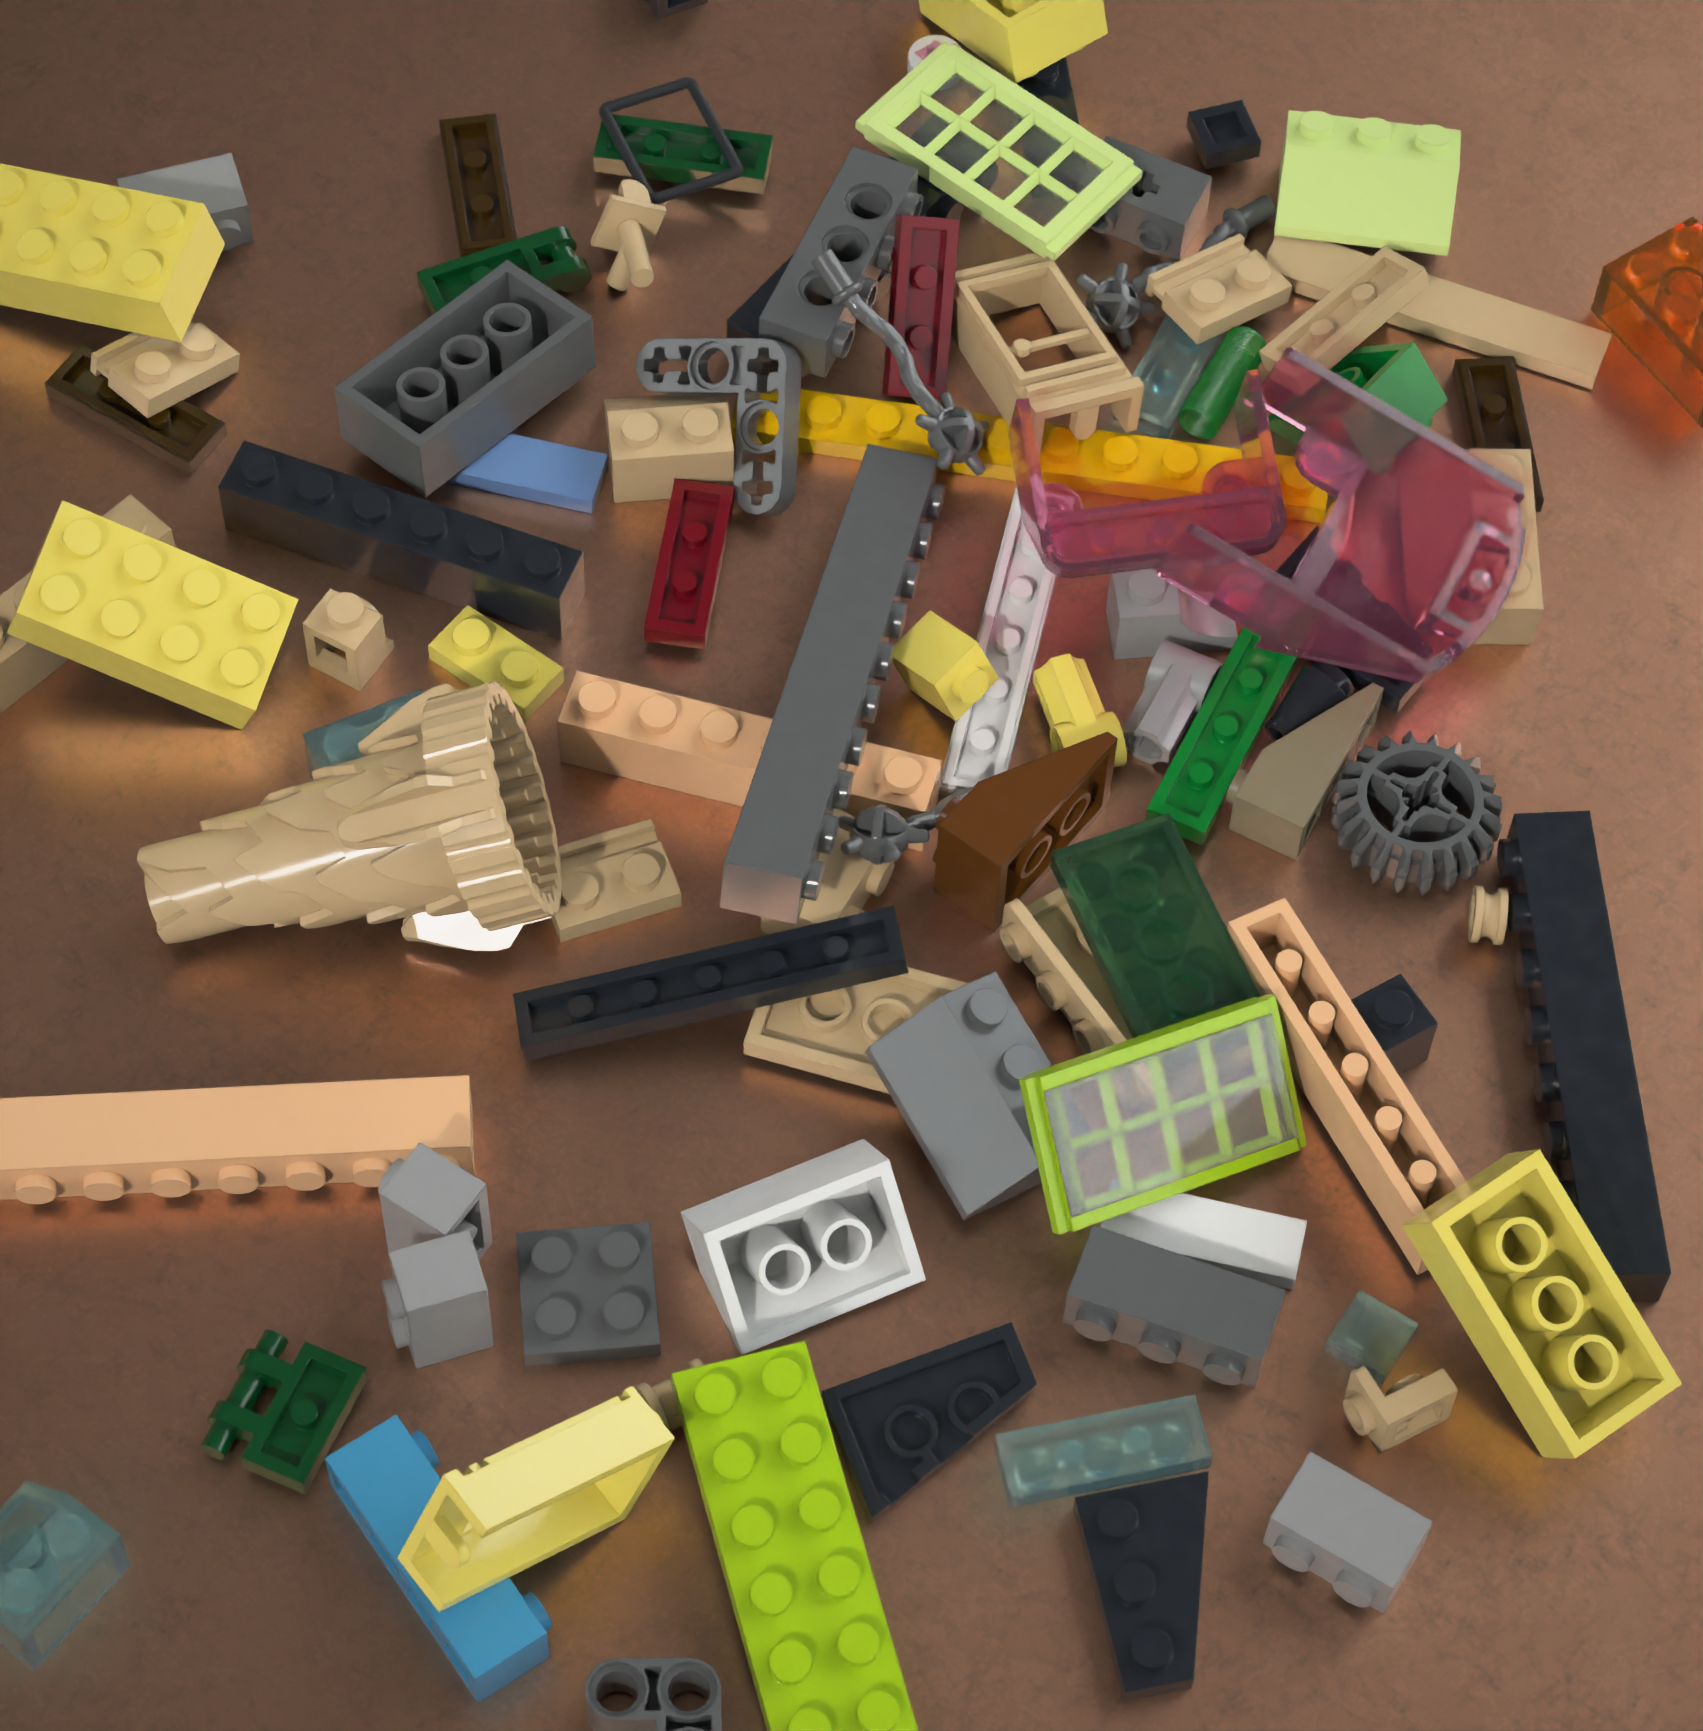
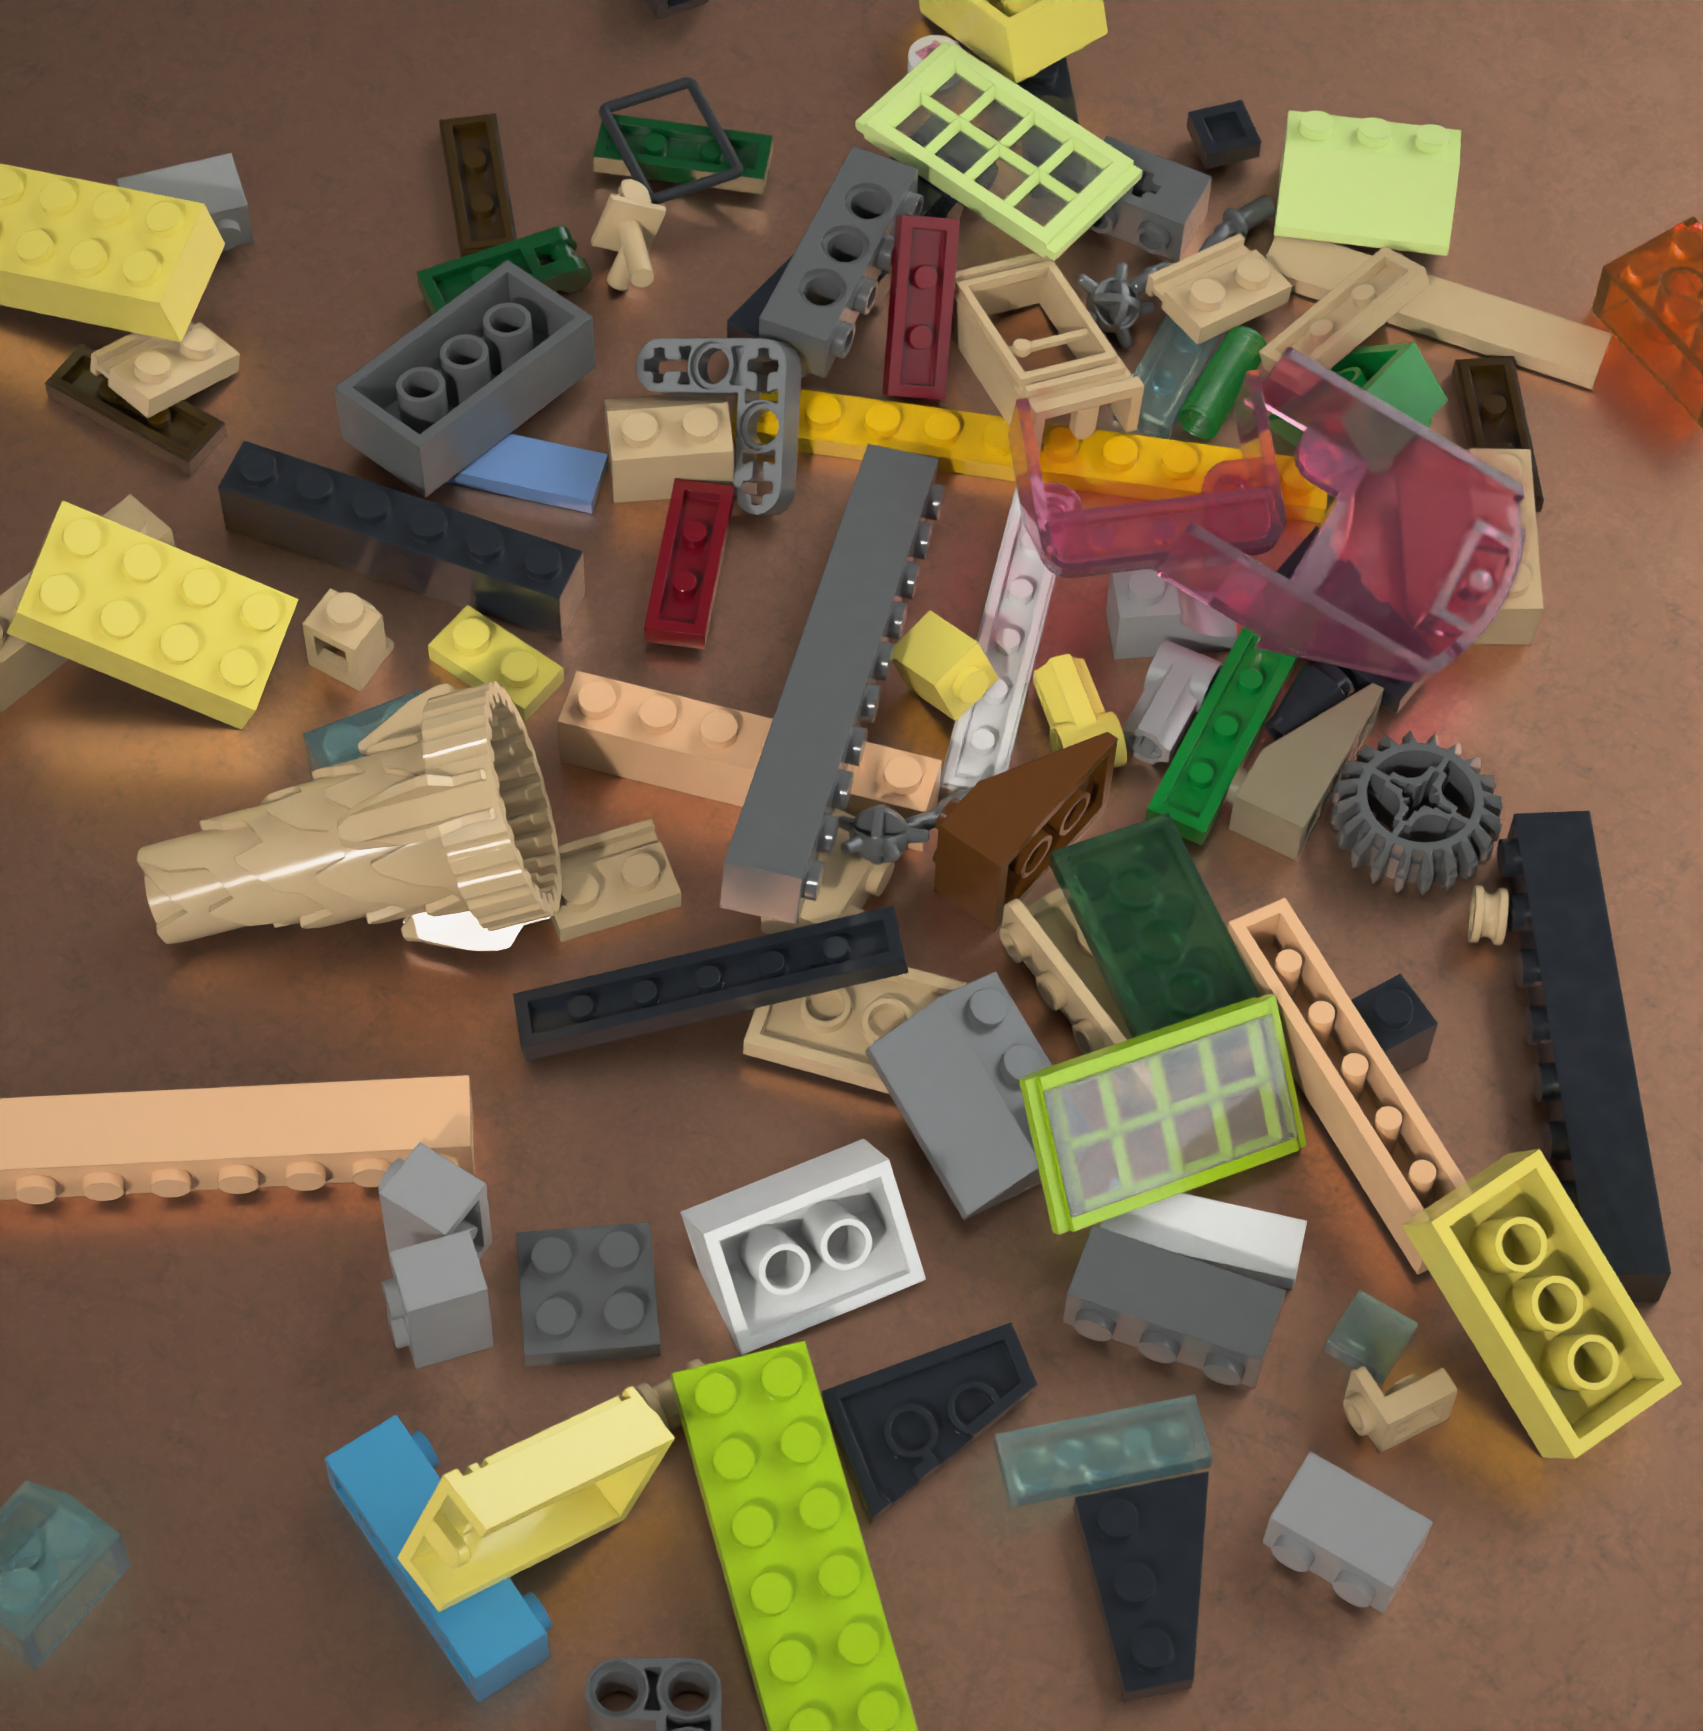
dark green plate [200,1329,368,1495] -> none
dark grey piece [811,249,990,476] -> none

